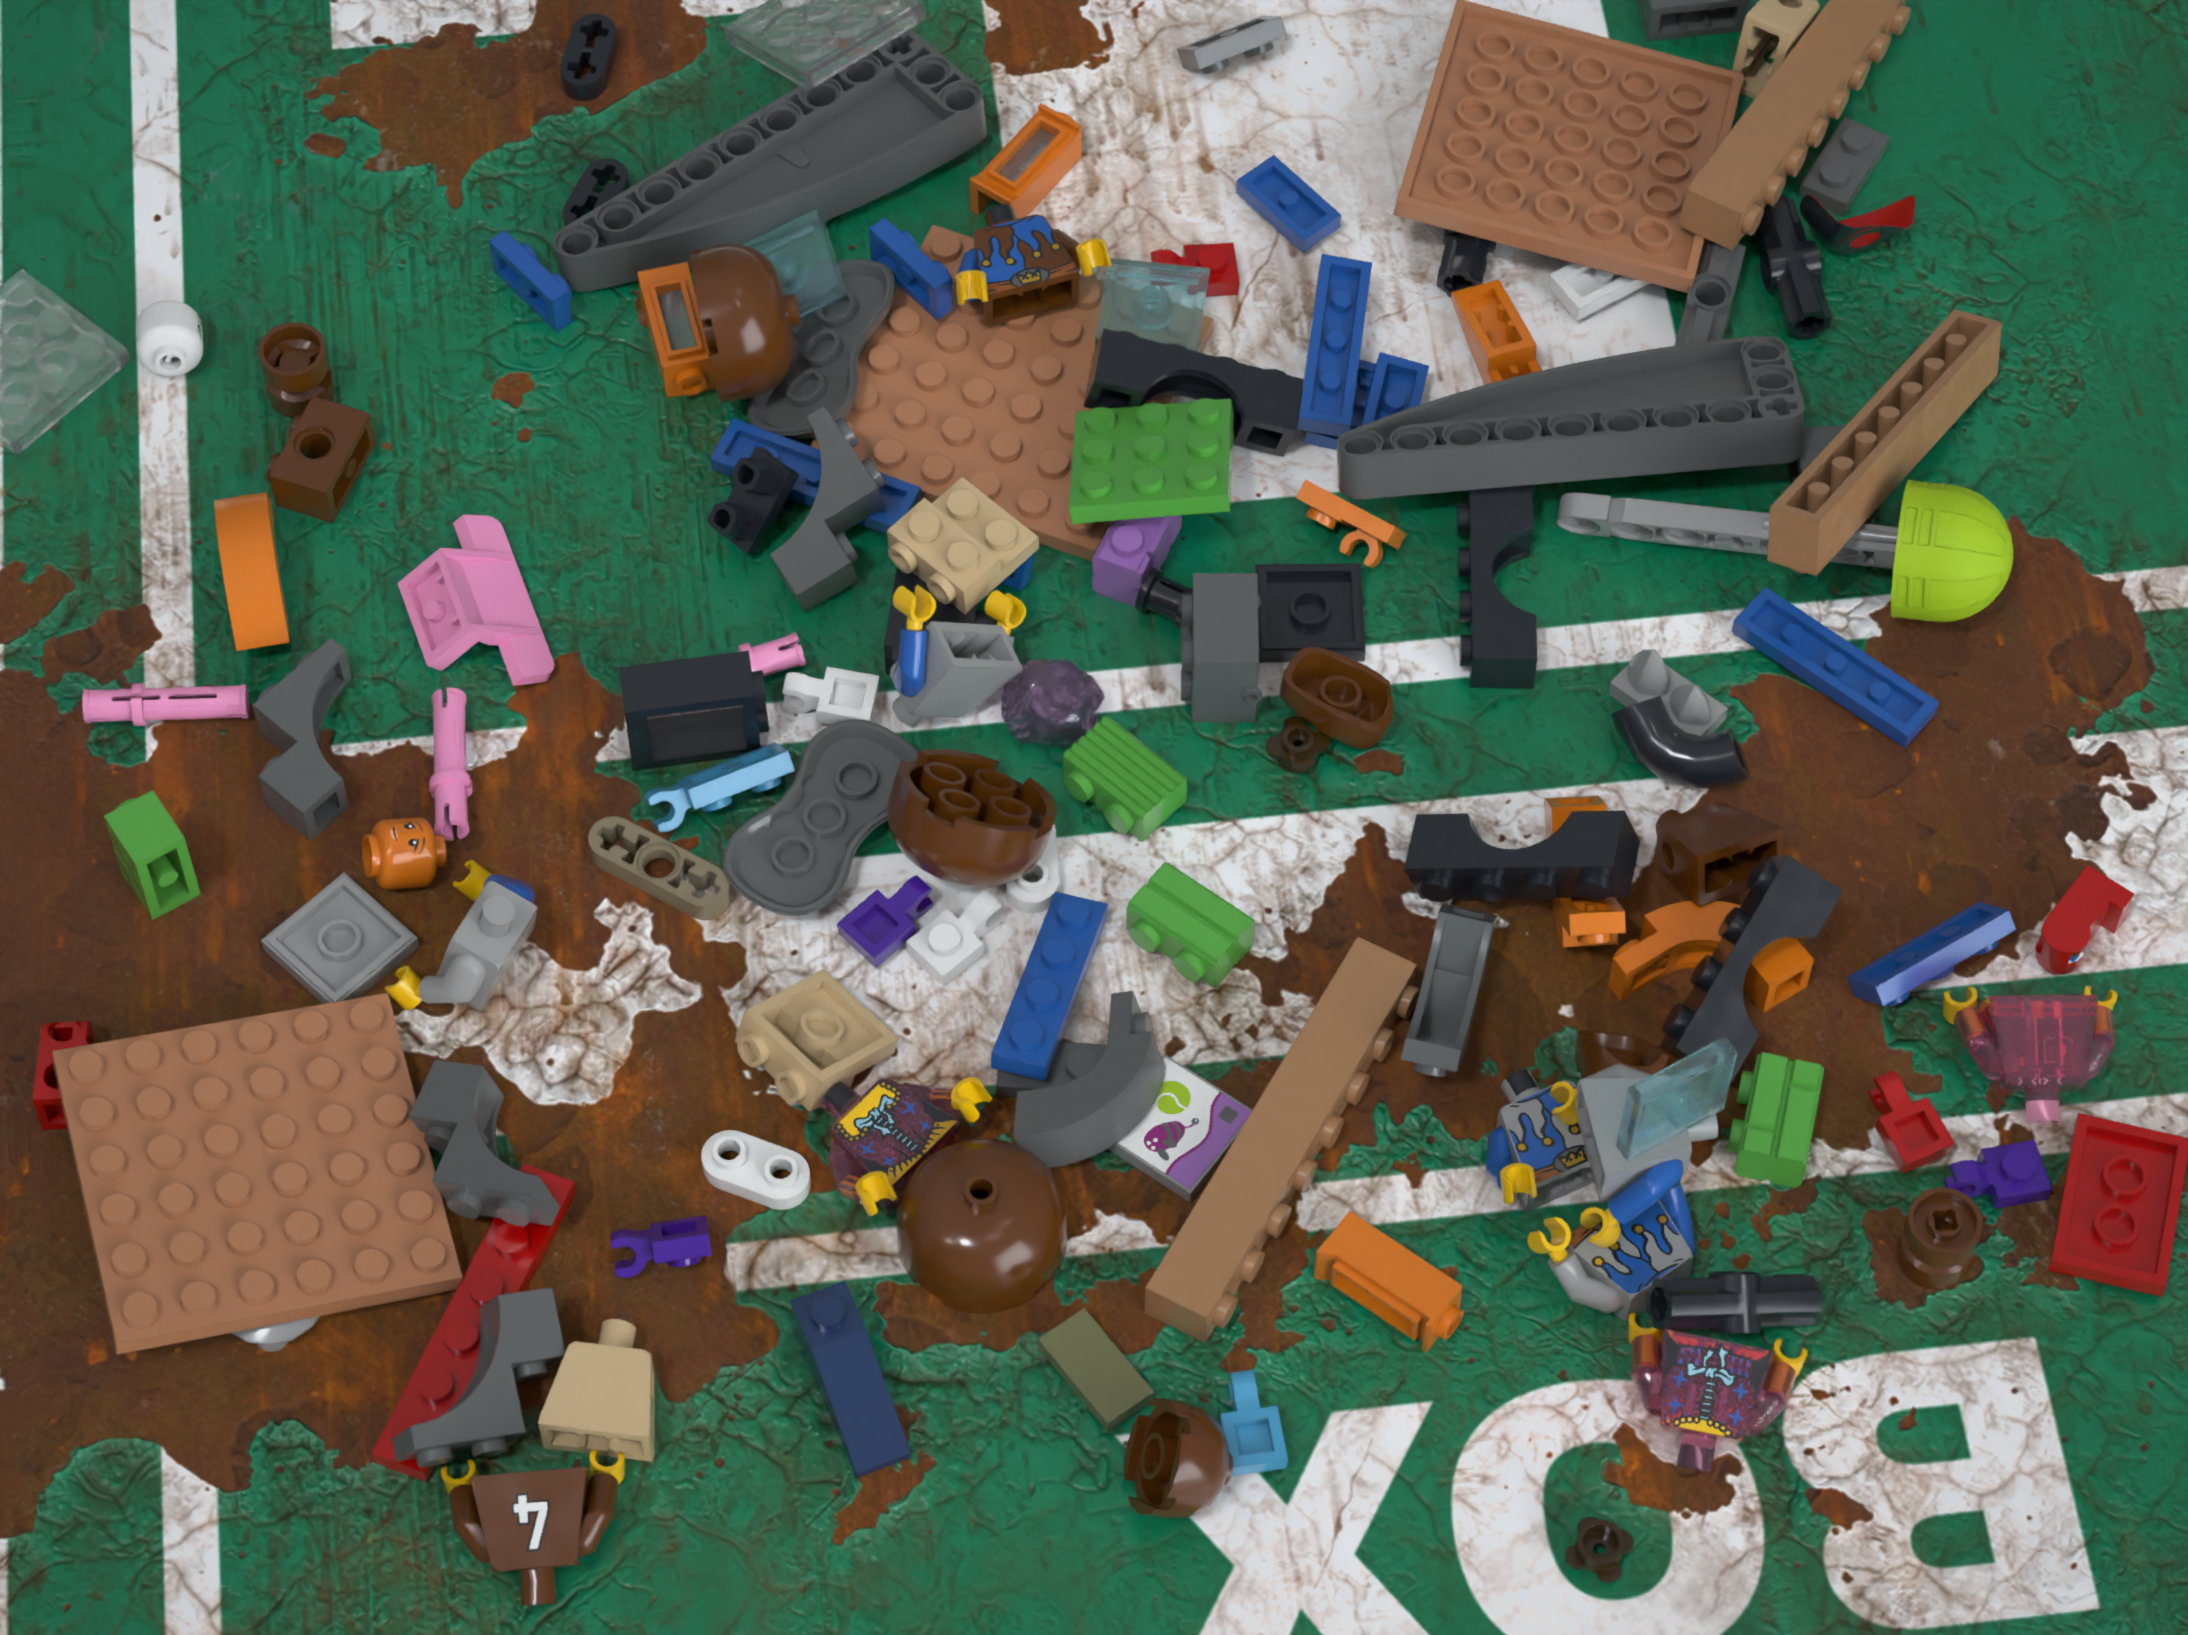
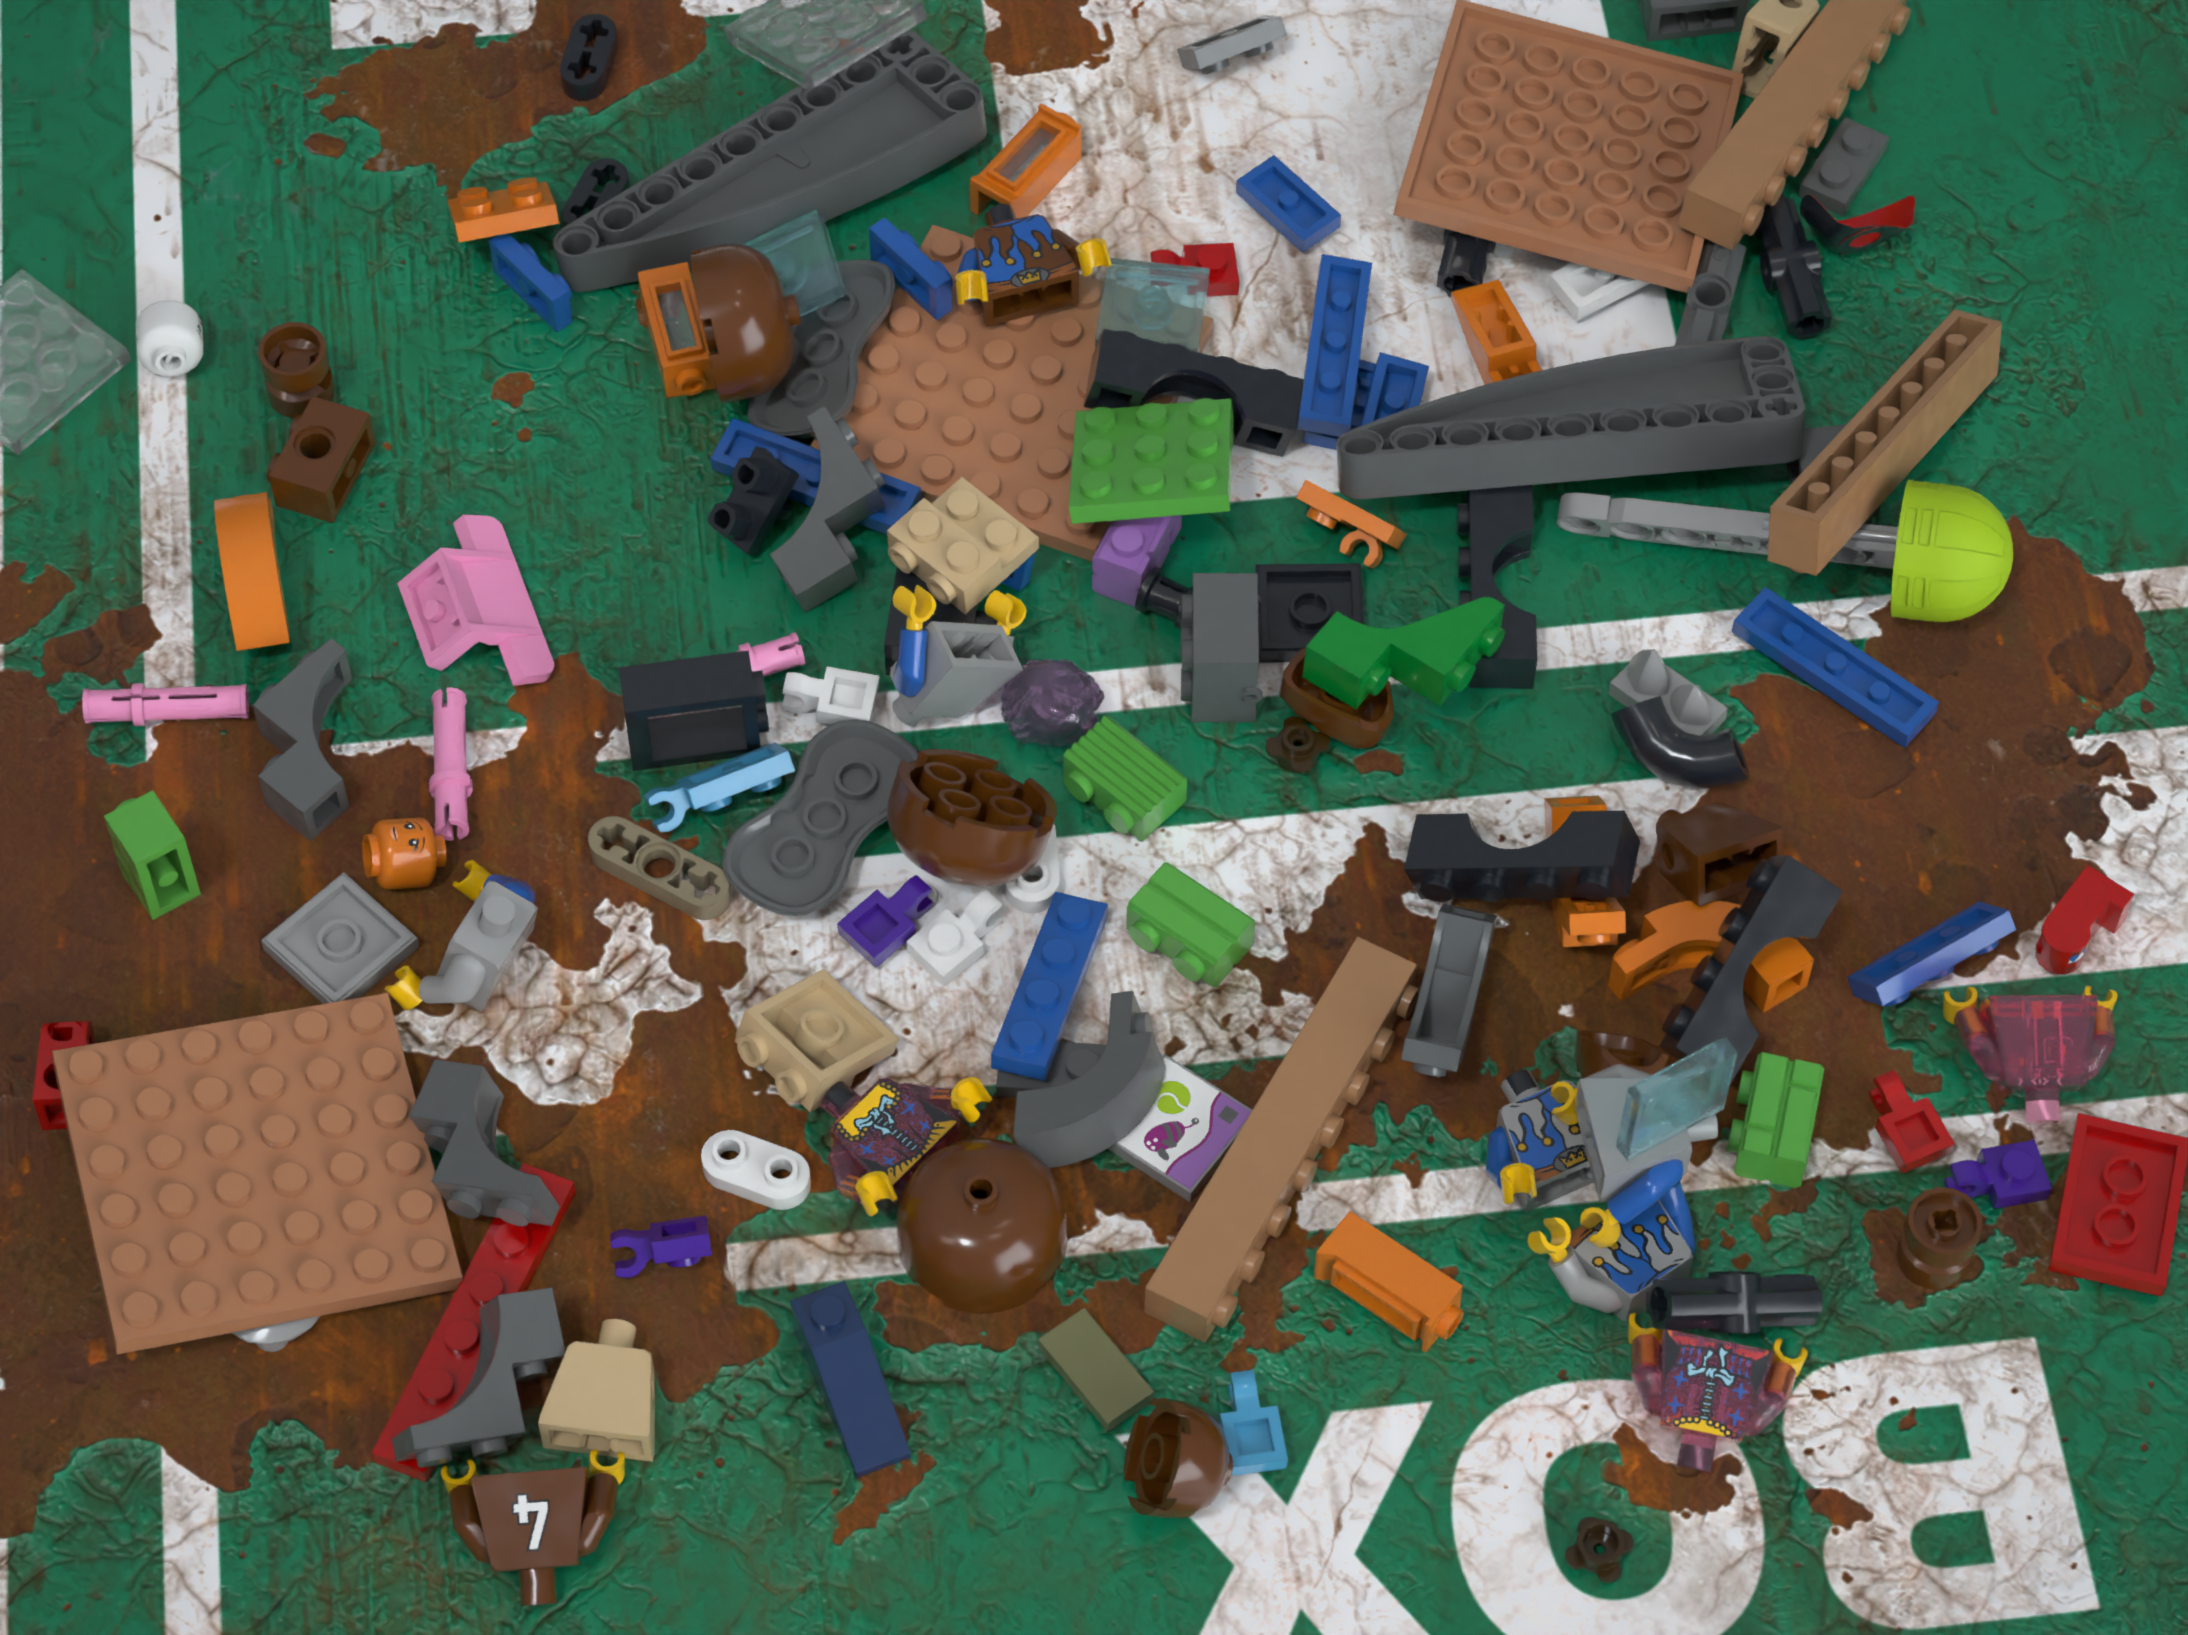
none -> orange plate [447,177,559,243]
none -> green arch [1303,597,1505,709]

